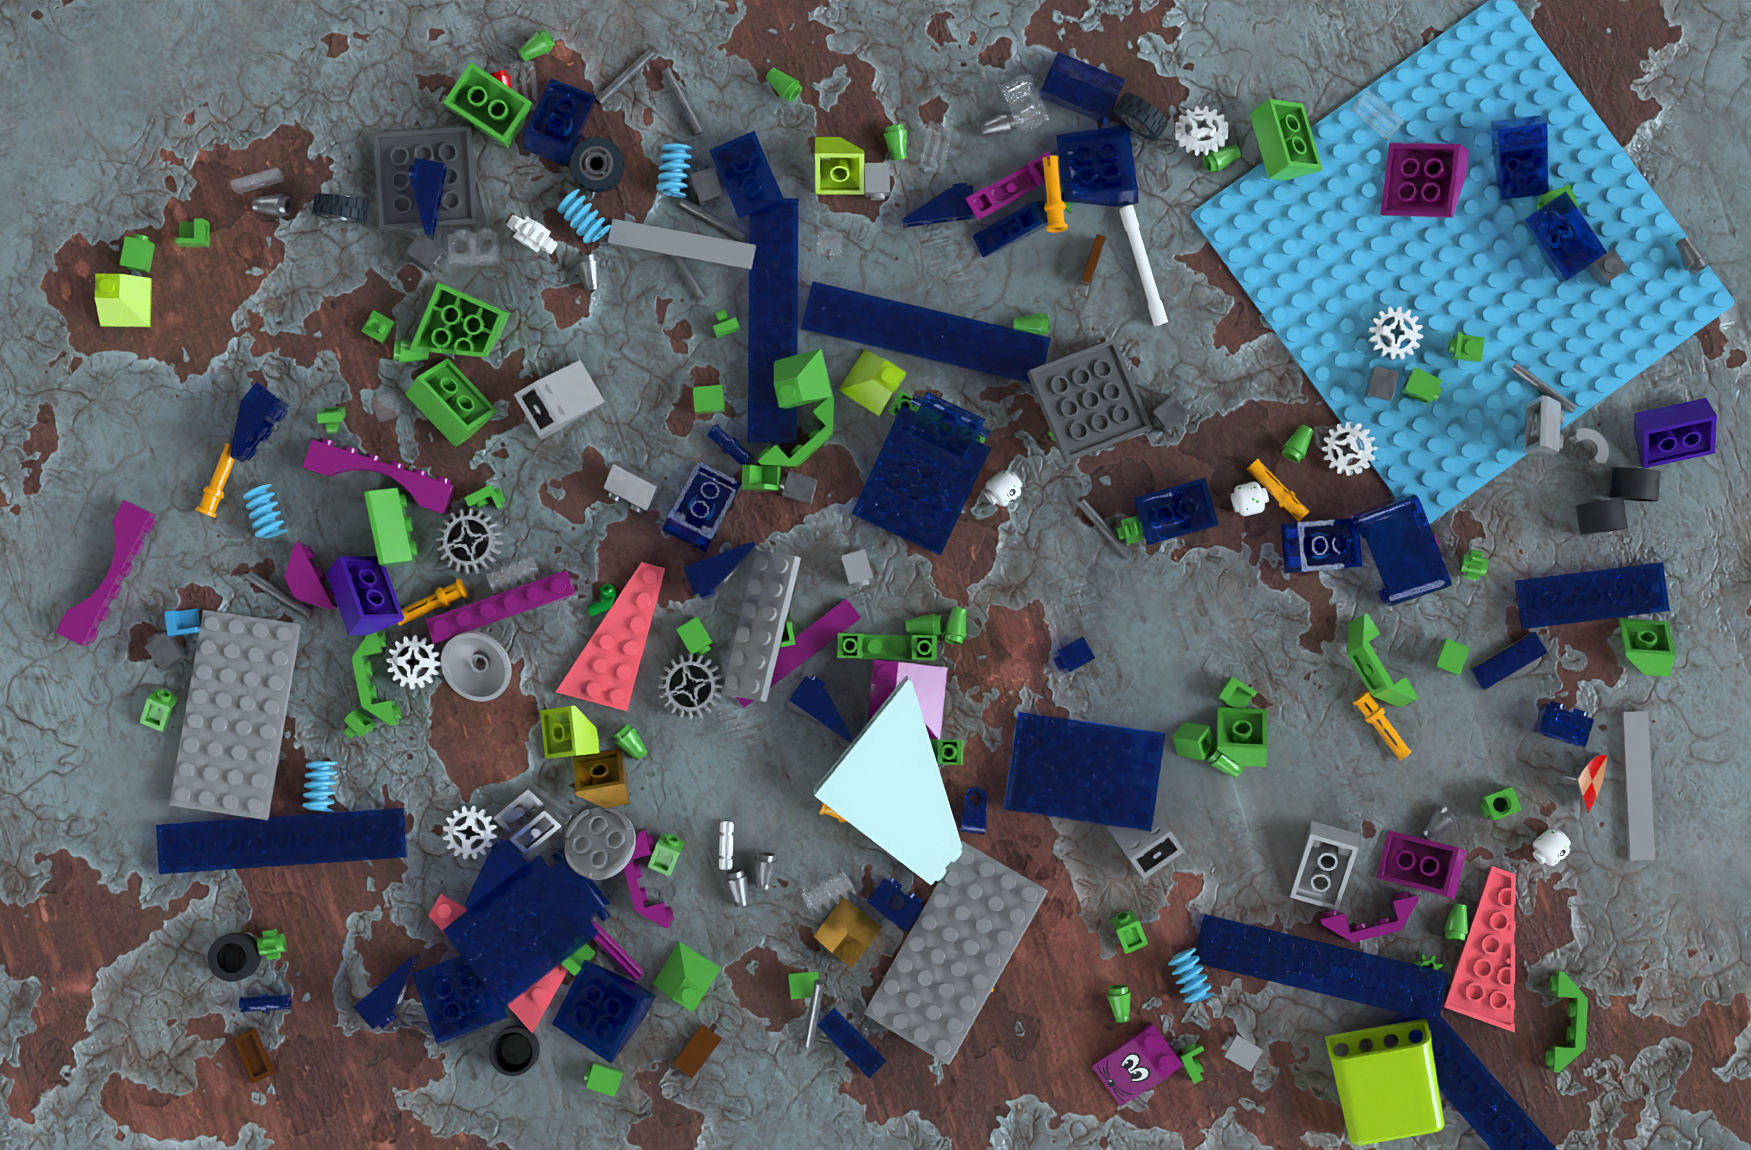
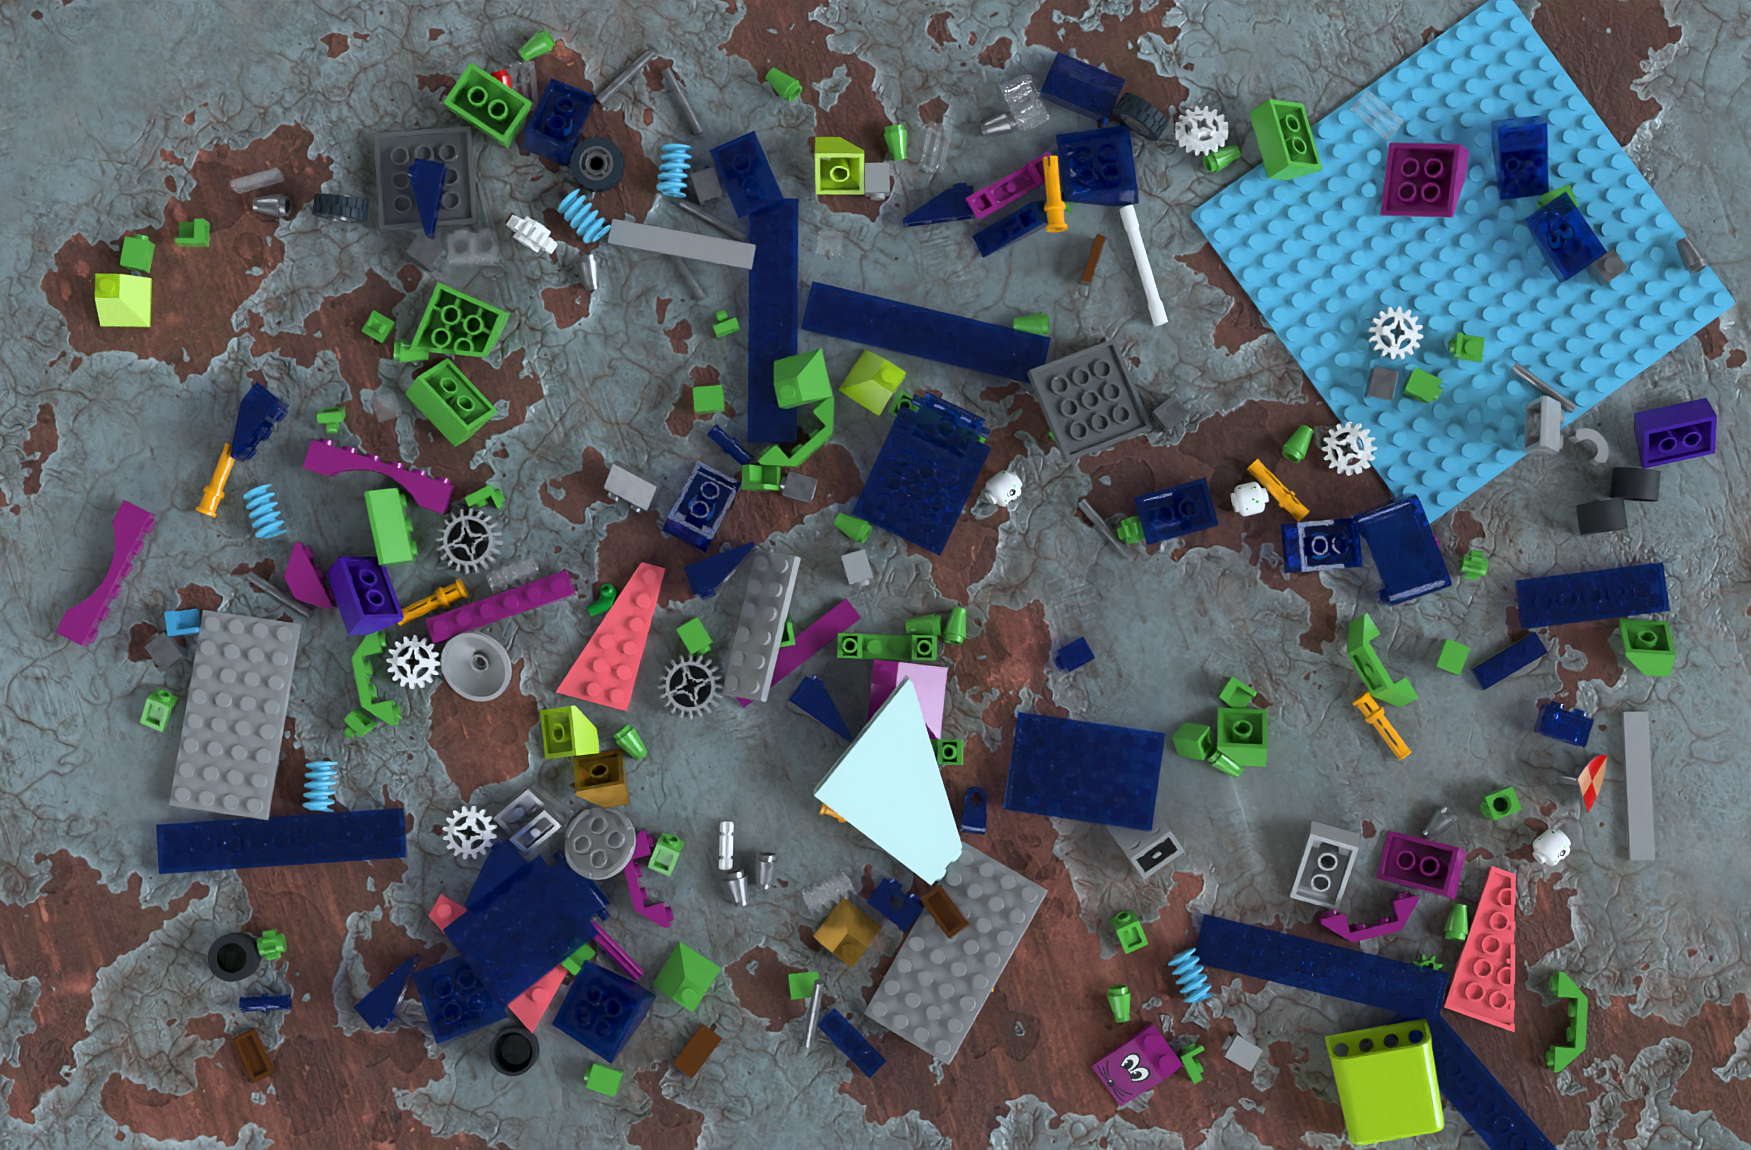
light grey slope [514,360,605,439] -> none
none -> bright green cone [834,512,872,544]
none -> reddish brown tile [920,884,970,939]

